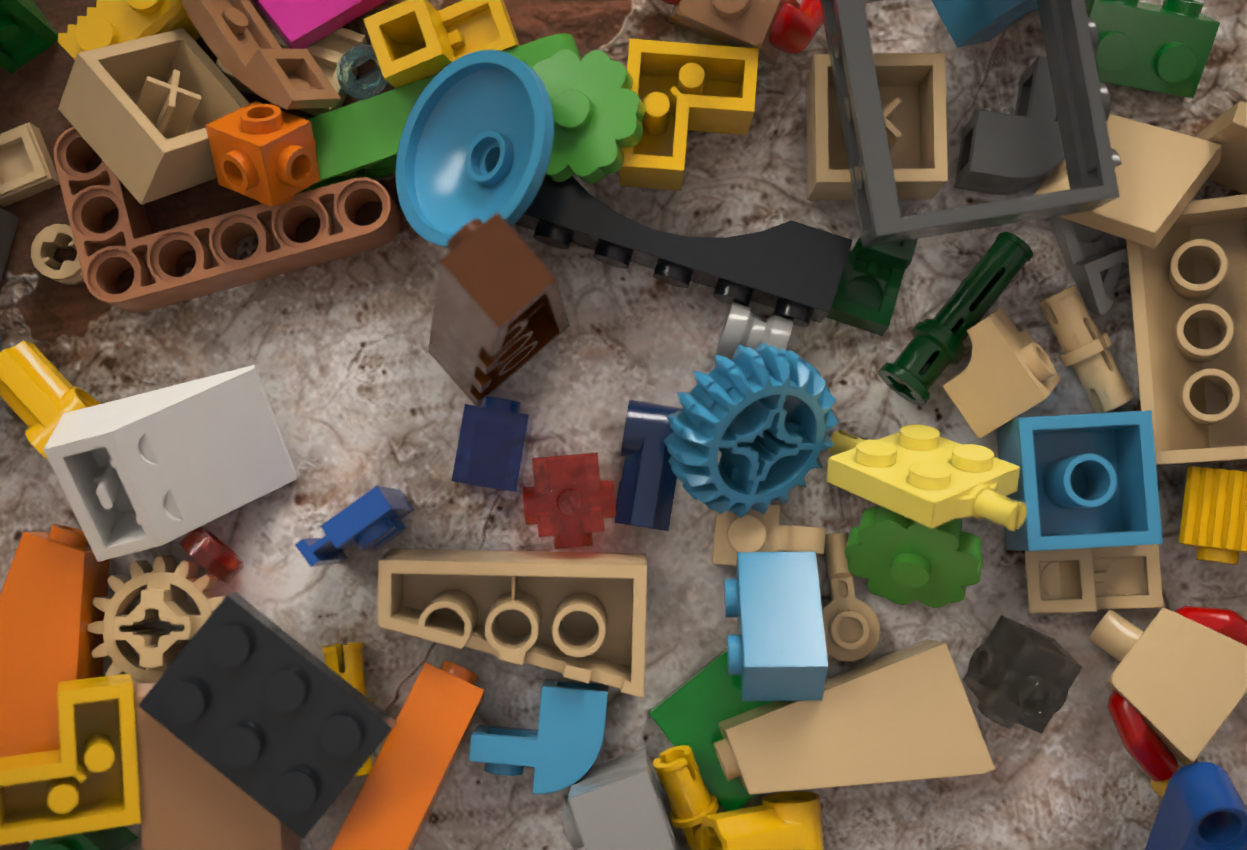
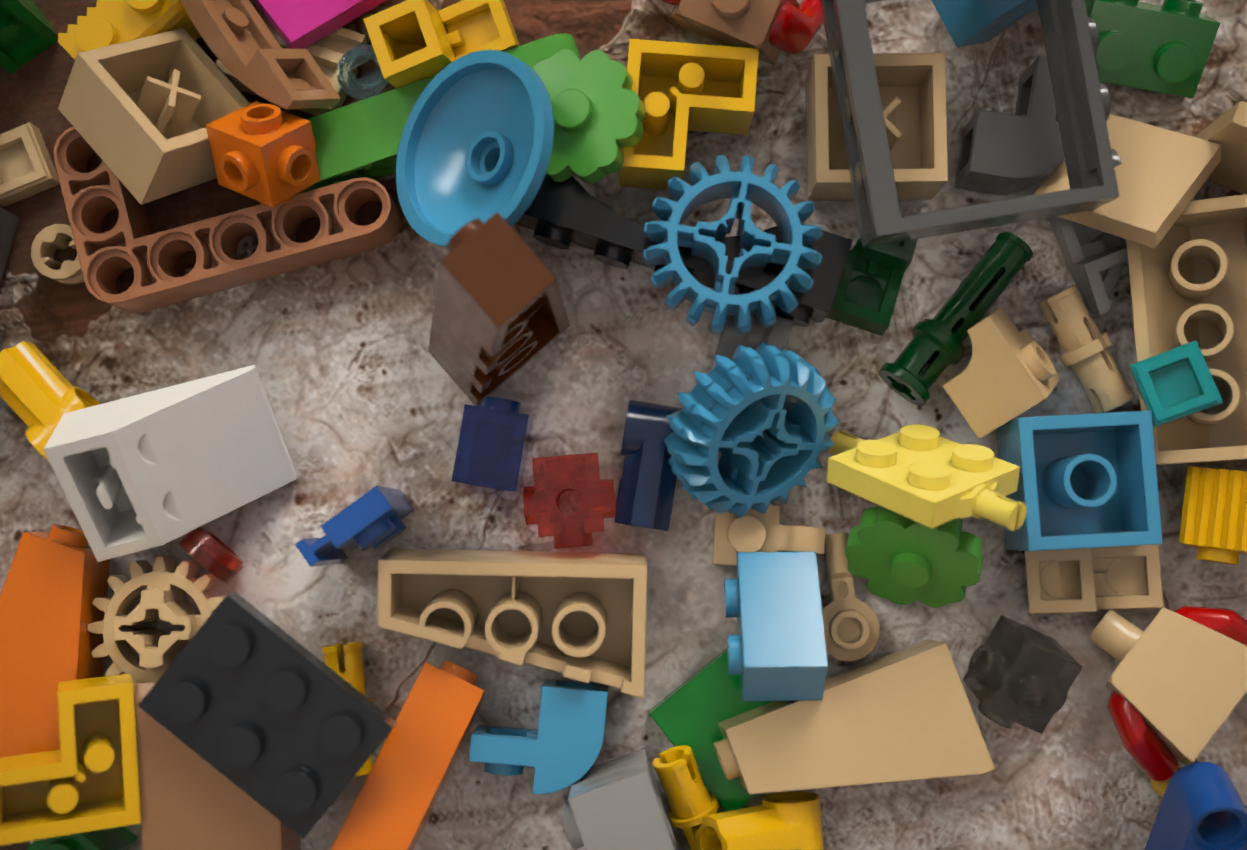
none -> dark azure gear [643,154,822,335]
none -> teal tile [1129,340,1223,428]

